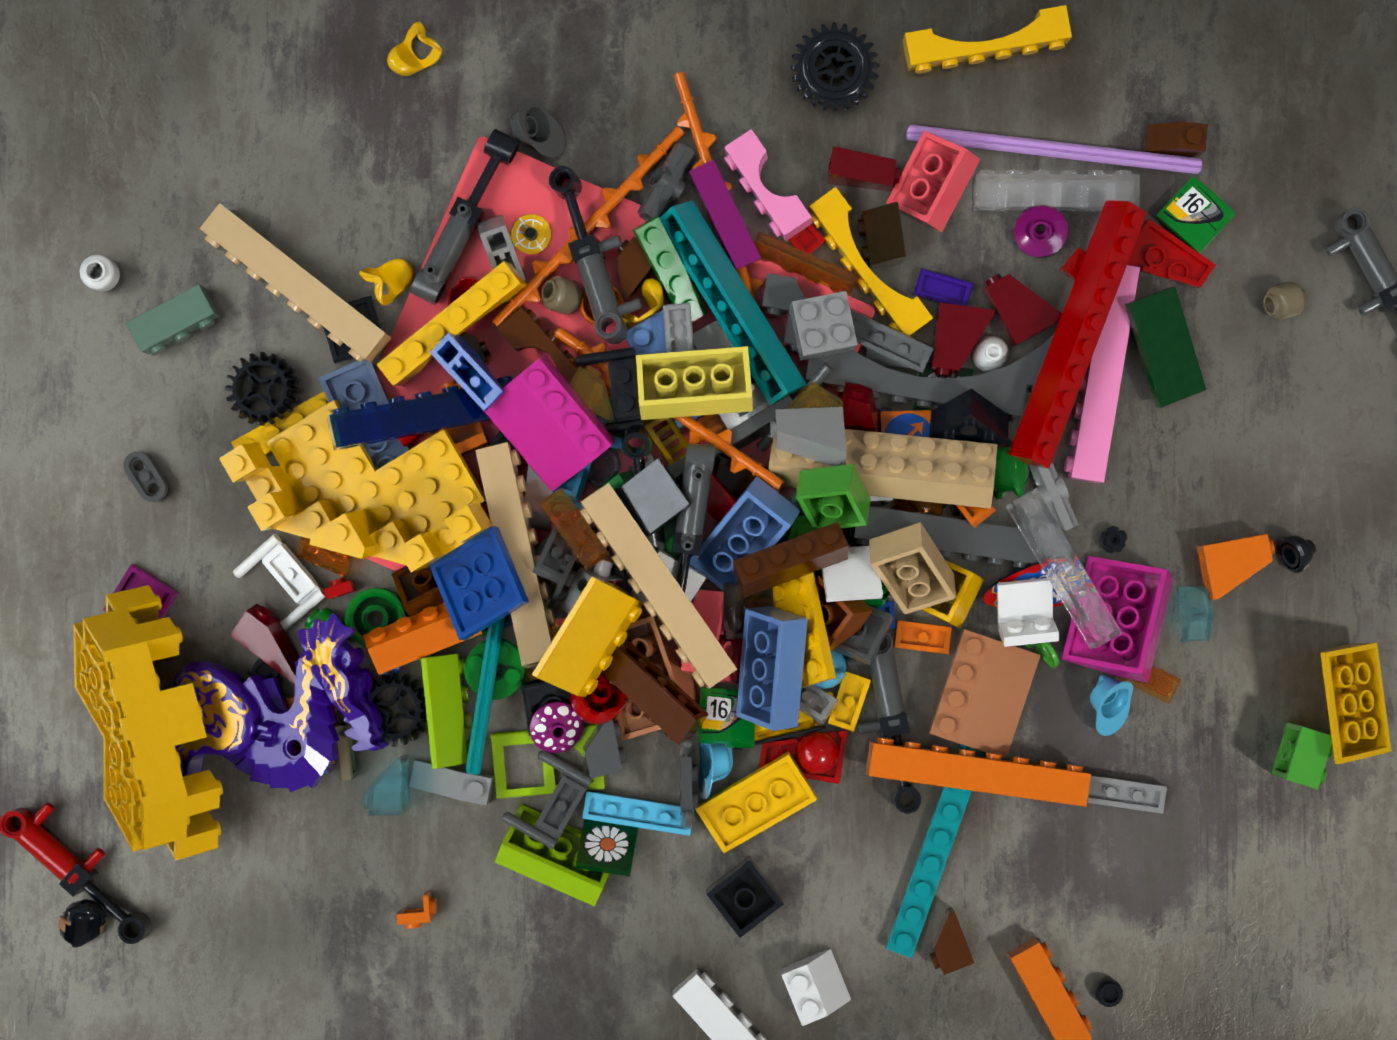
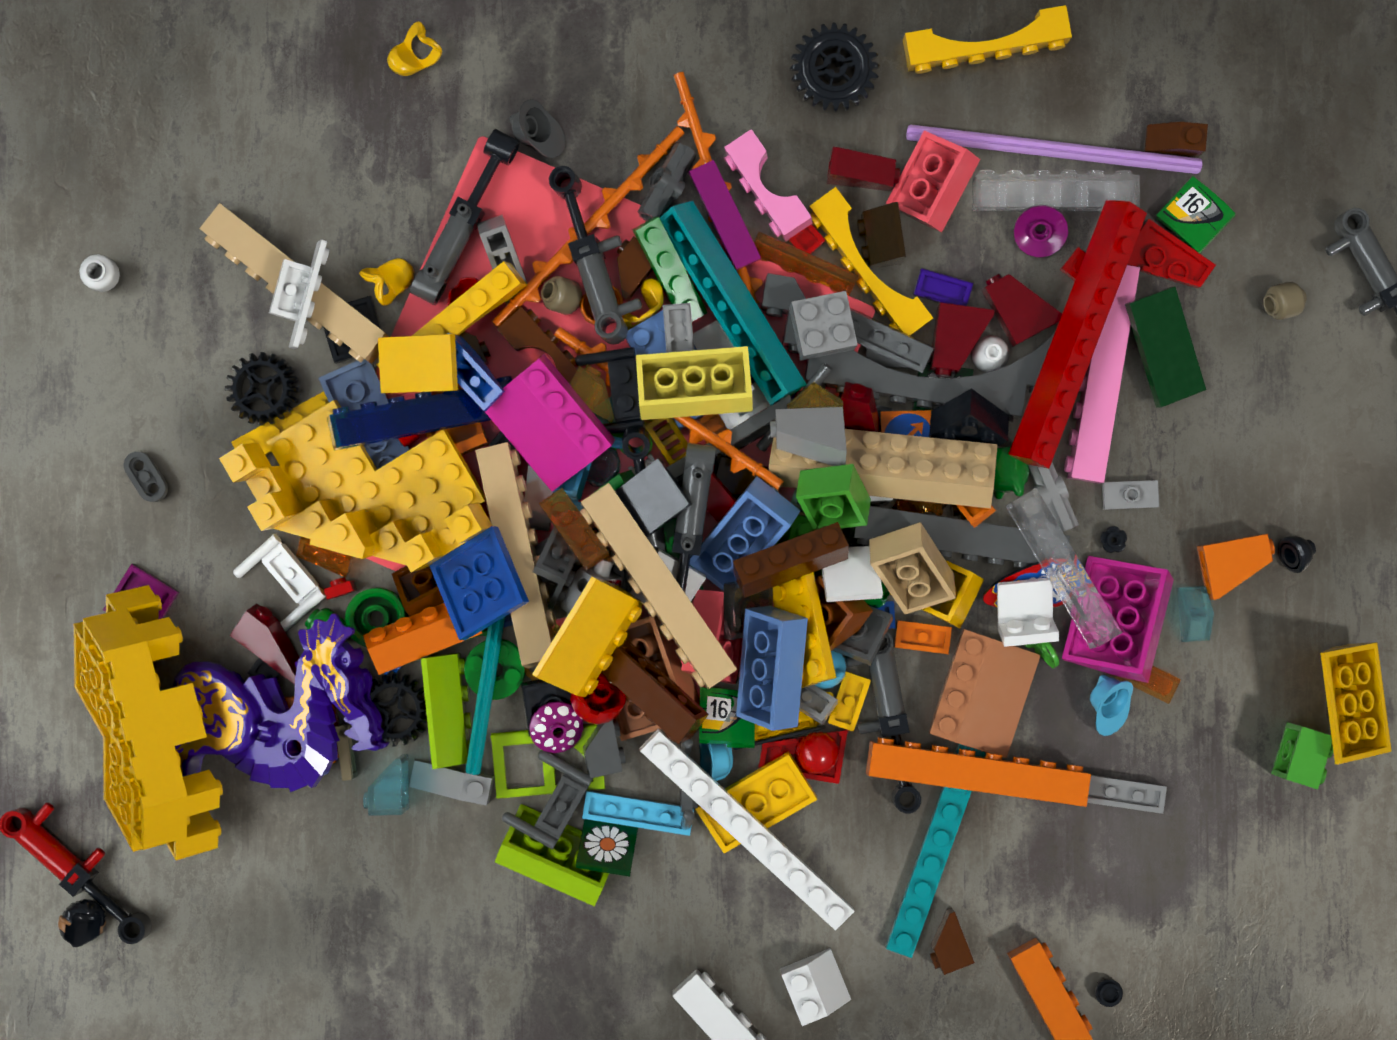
sand green brick [126,284,220,355] -> none
orange bracket [396,891,438,929] -> none
yellow piece [511,214,551,254] -> none
black brick [706,856,784,938] -> none
none -> white bracket [269,239,329,349]
none -> yellow tile [378,334,458,393]
none -> white plate [639,729,855,931]
none -> light grey plate [1102,480,1159,510]

